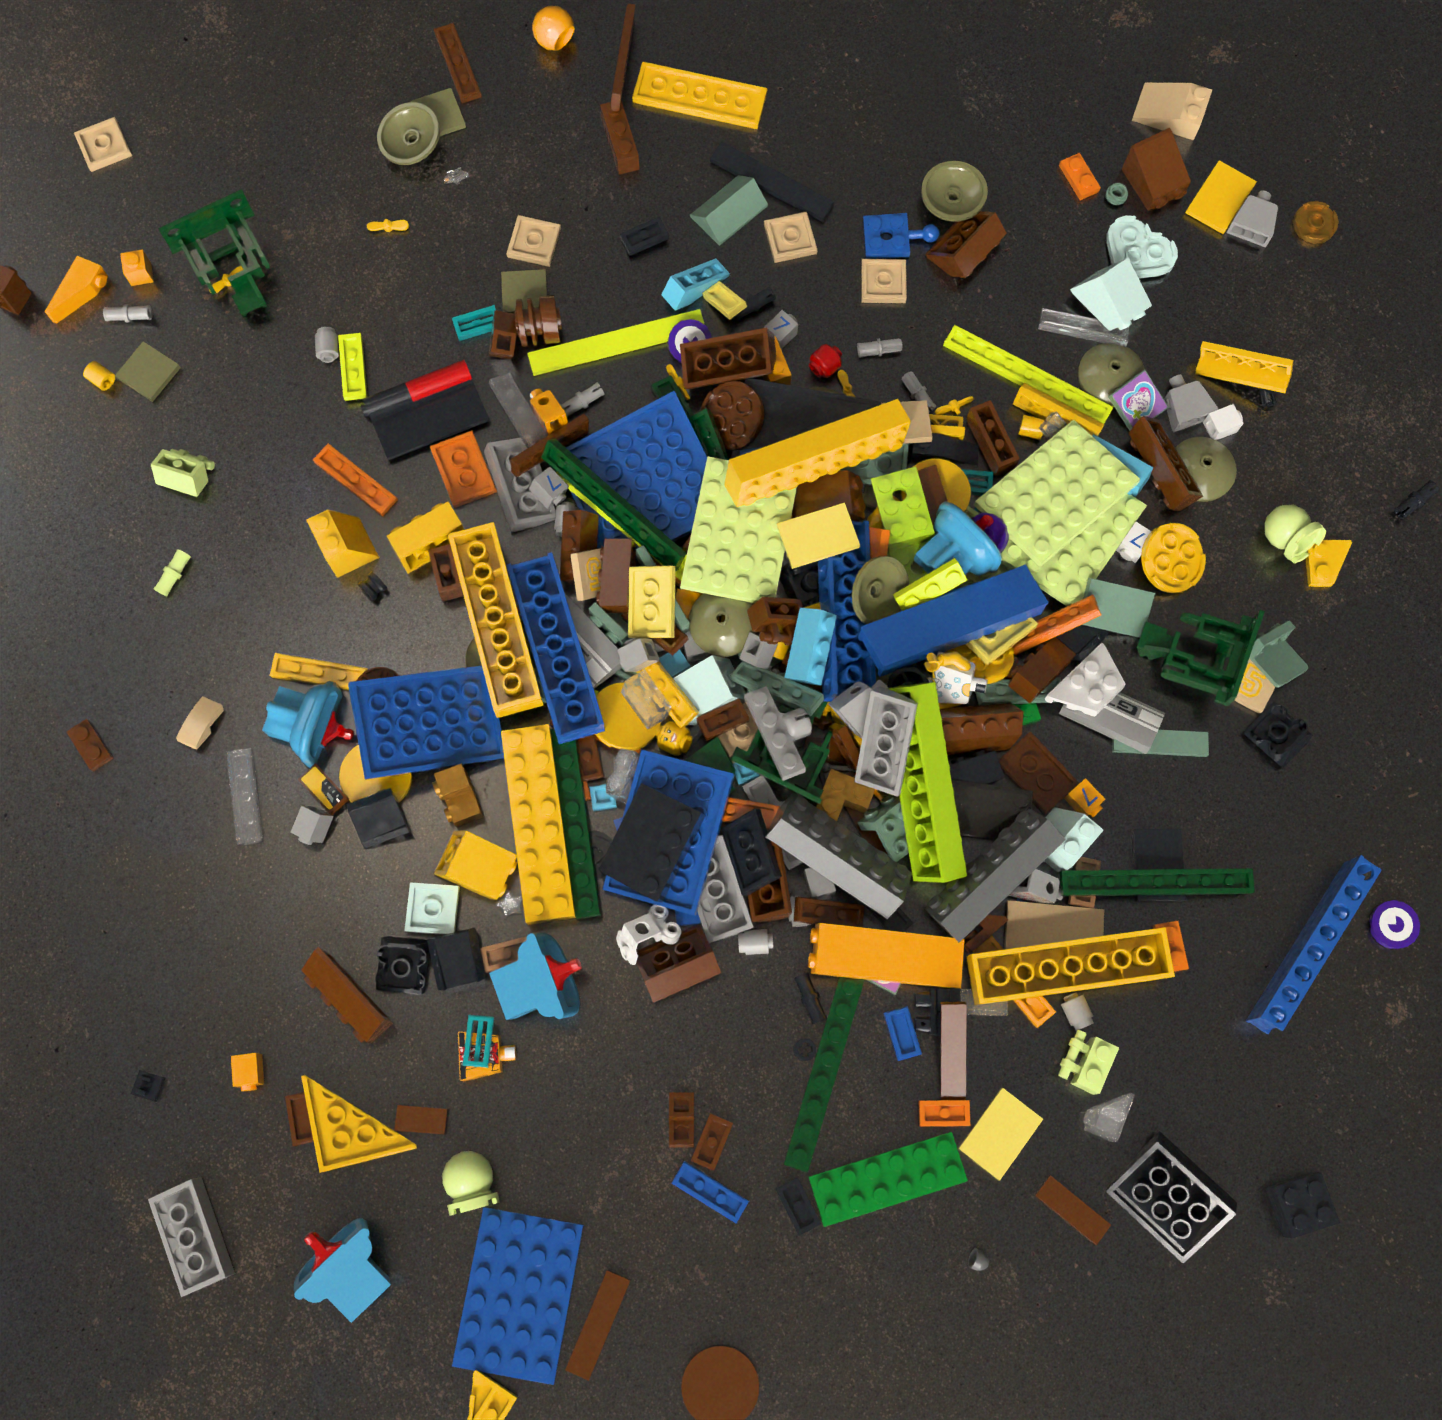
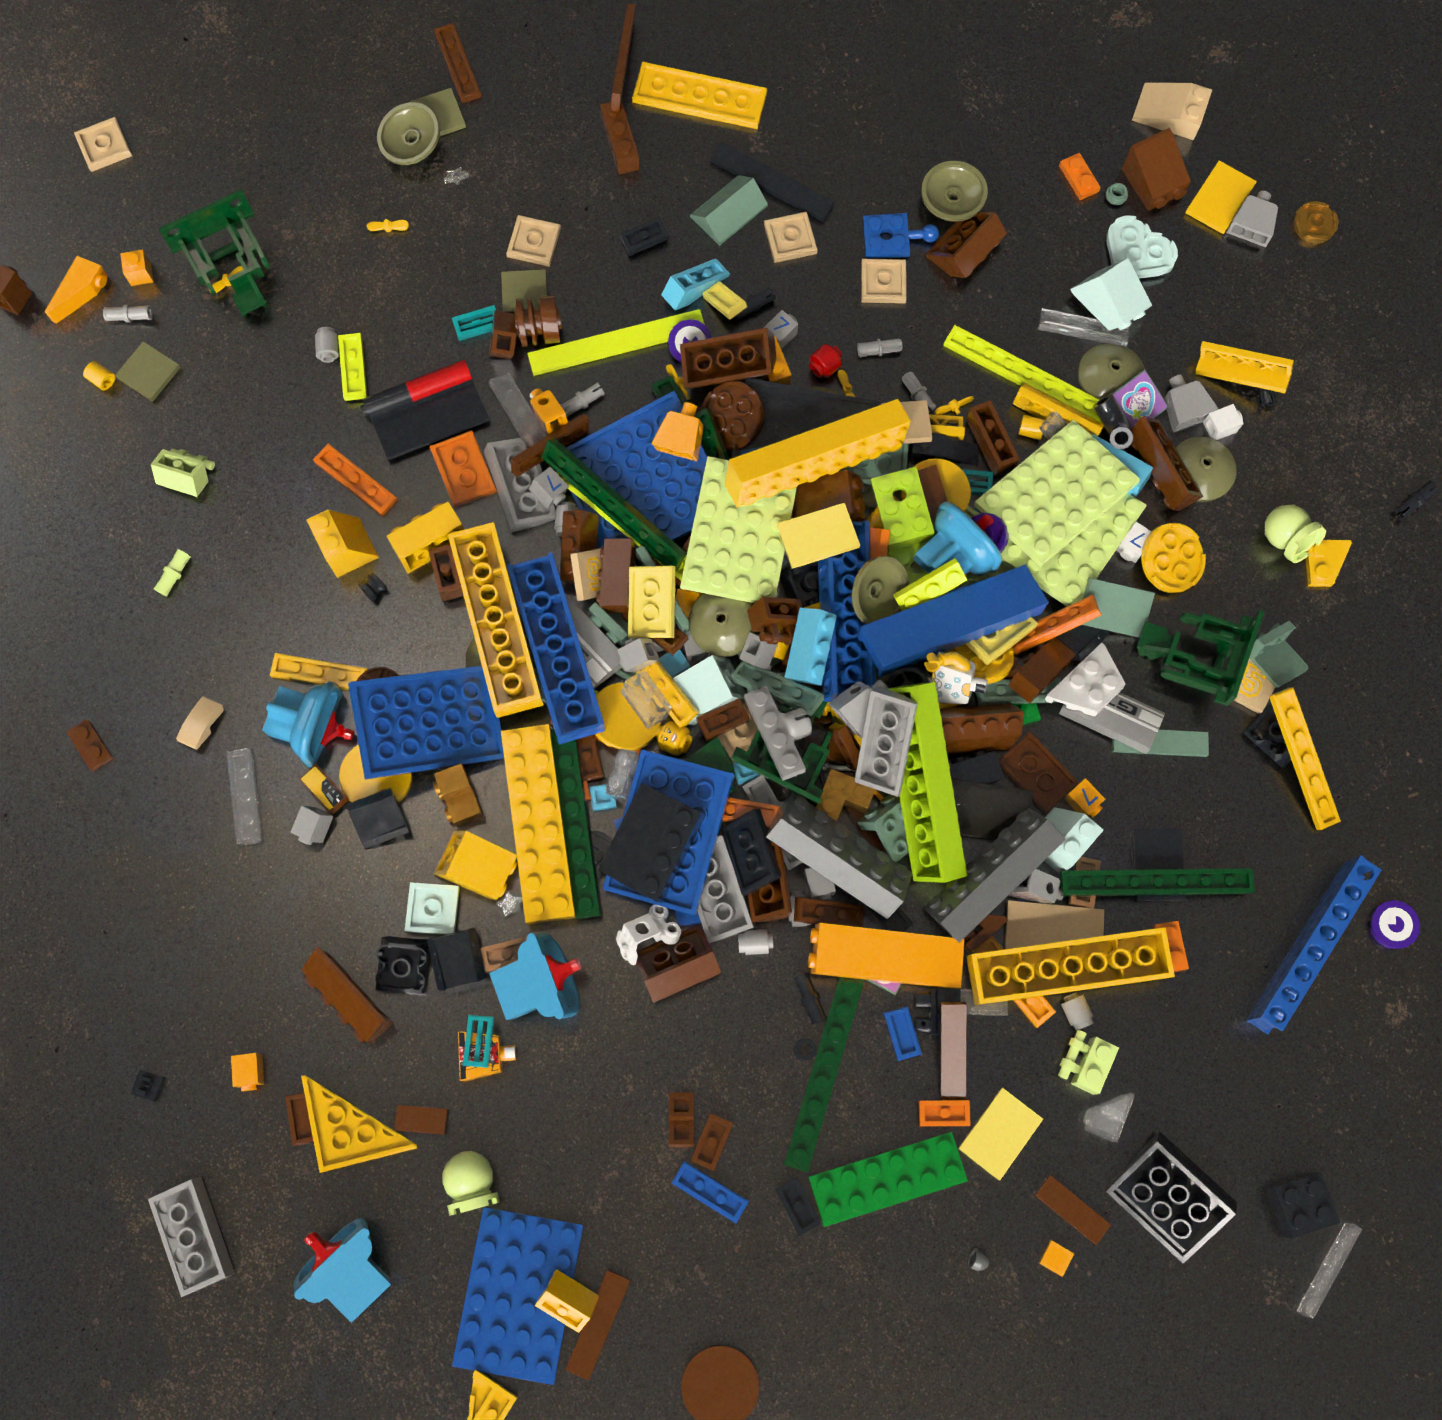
light orange helmet [532,6,575,51] -> none
none -> yellow panel [535,1270,599,1333]
none -> light orange torso [652,402,703,462]
none -> light orange tile [1039,1240,1074,1277]
none -> black cylinder [1093,394,1133,449]
none -> yellow tile [1269,687,1341,830]
none -> clear tile [1297,1223,1362,1319]

